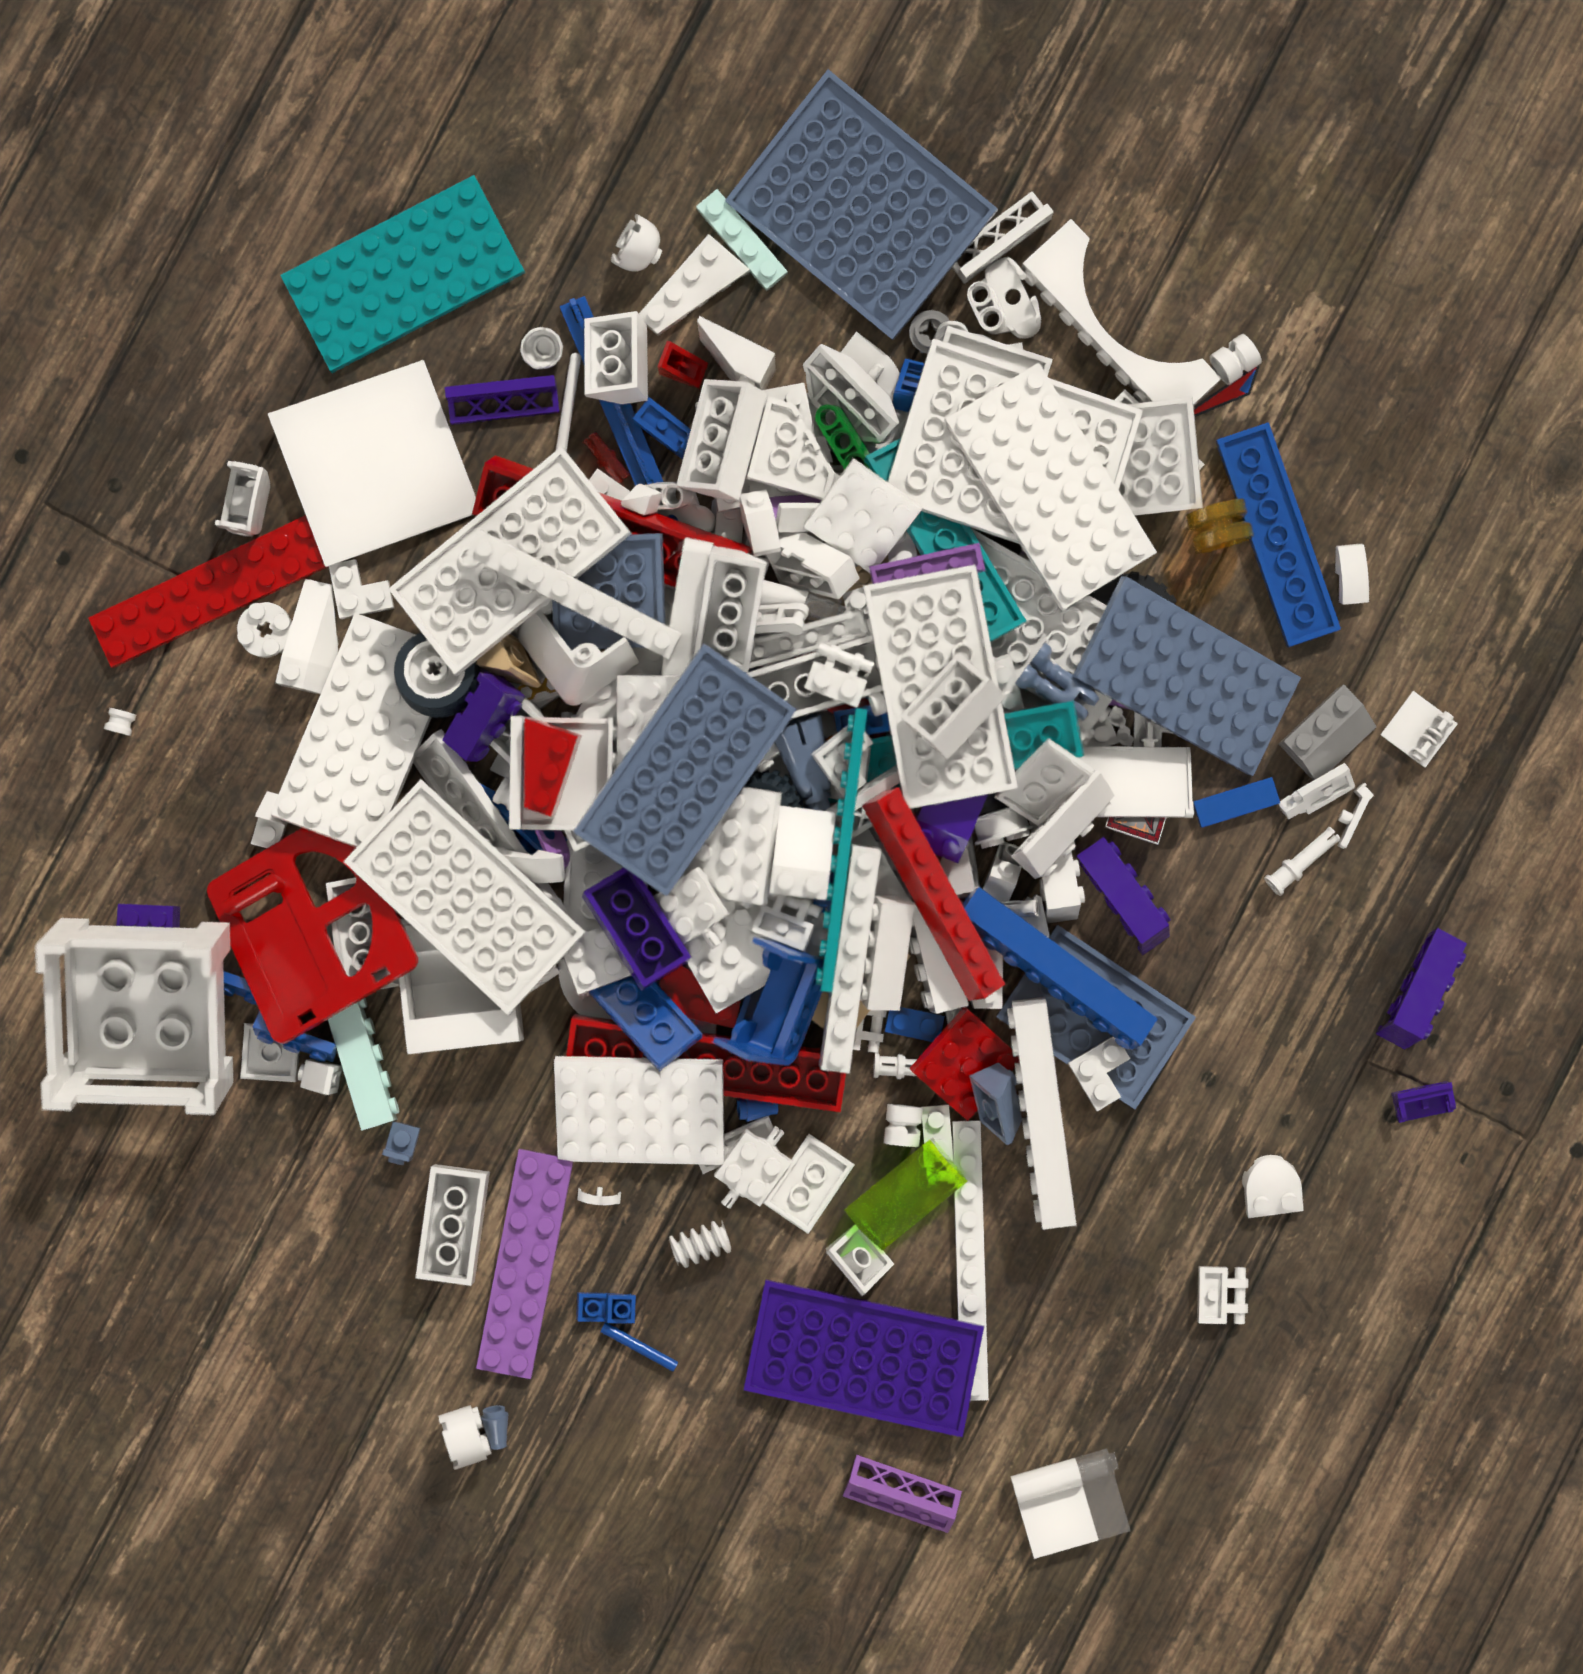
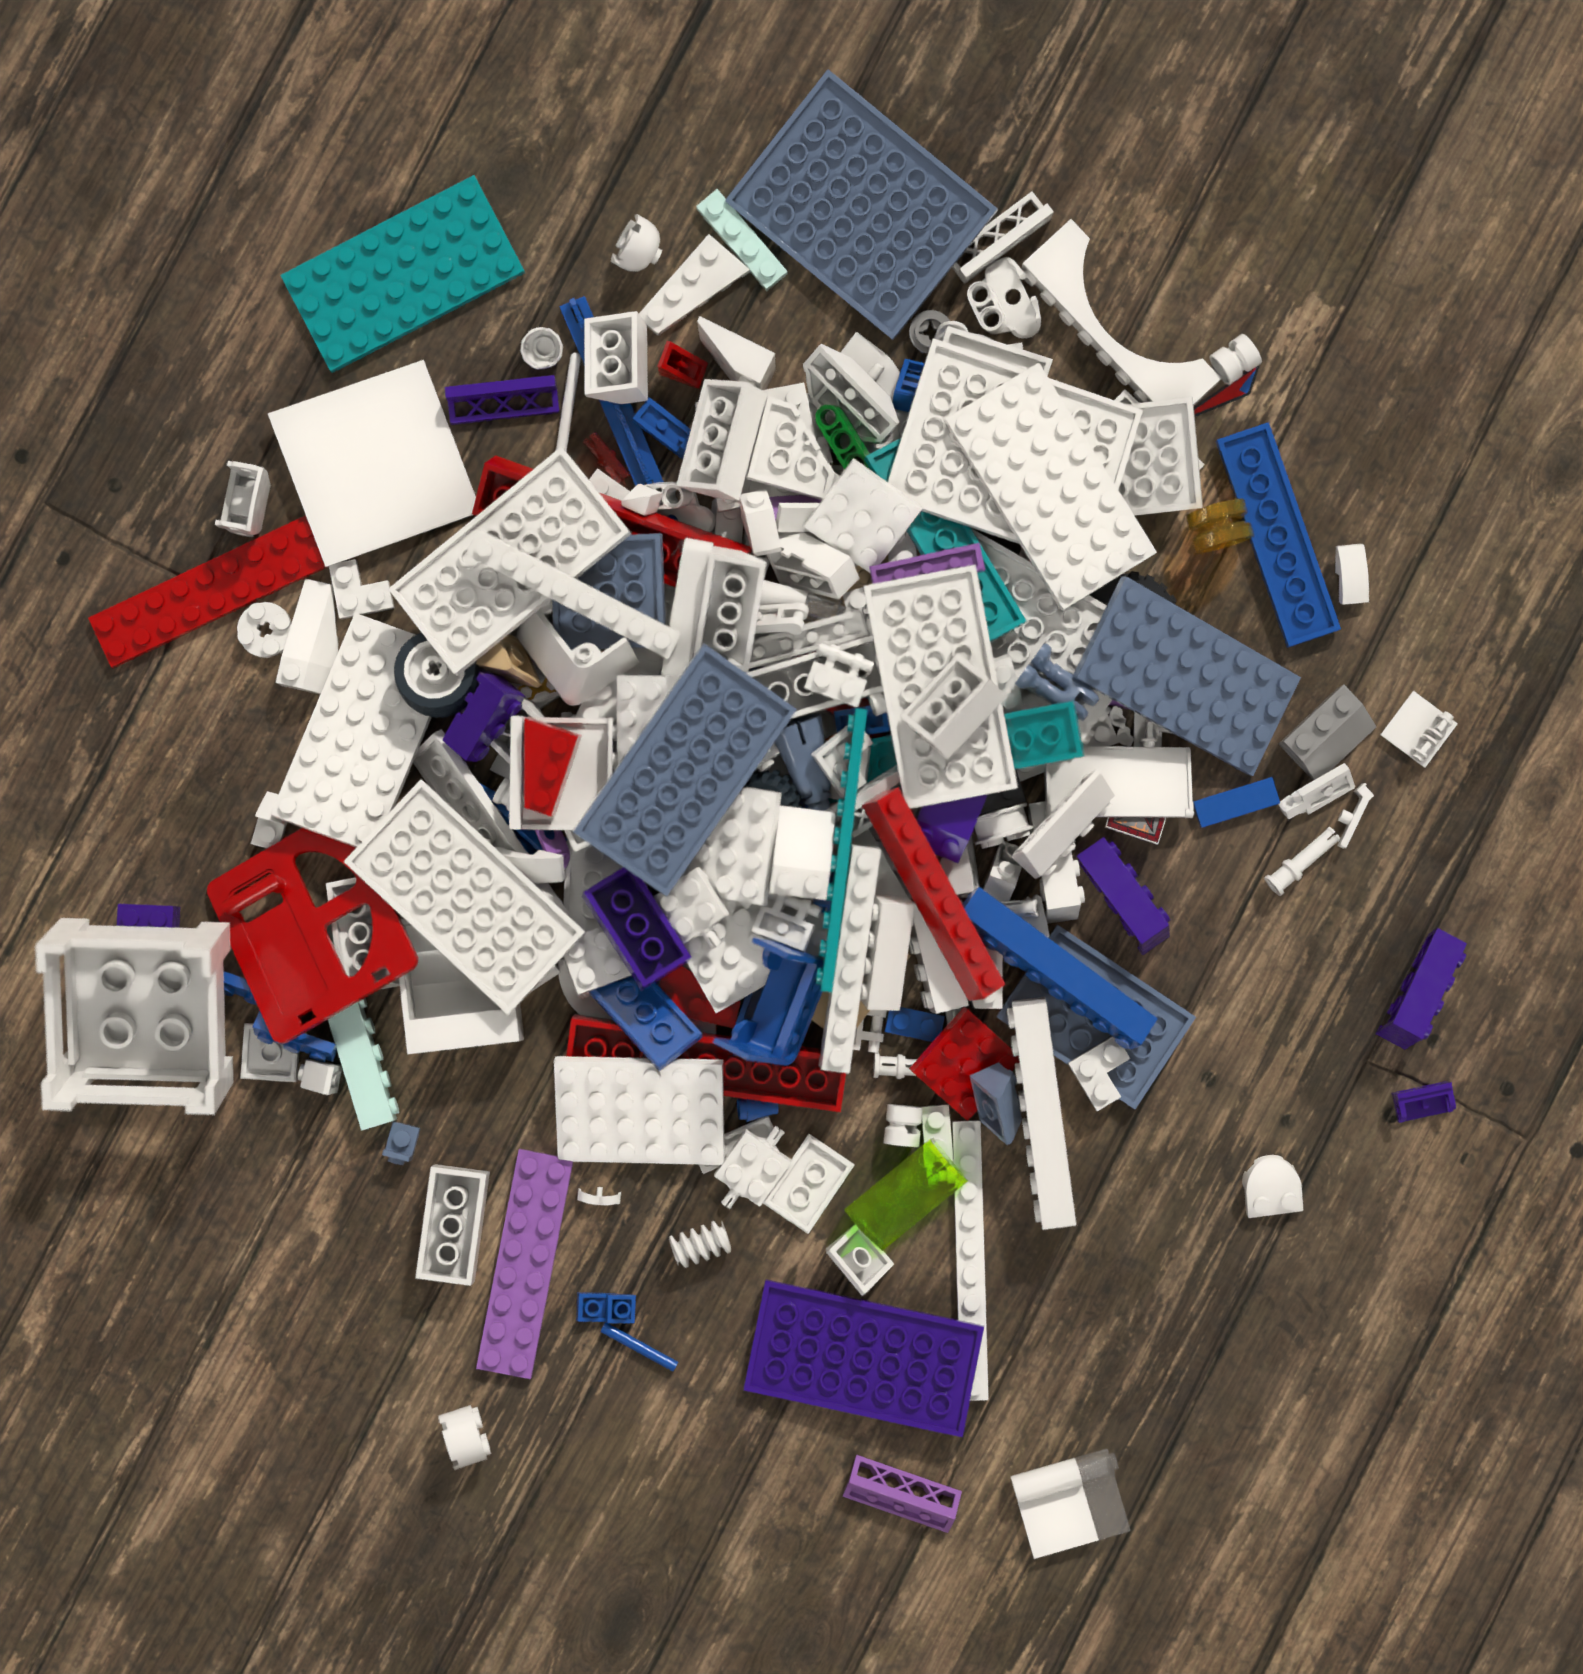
white wheel [104,708,137,736] -> none
sand blue cone [481,1405,508,1450] -> none
white tile [995,738,1093,826] -> none
white plate [1197,1266,1248,1324] -> none

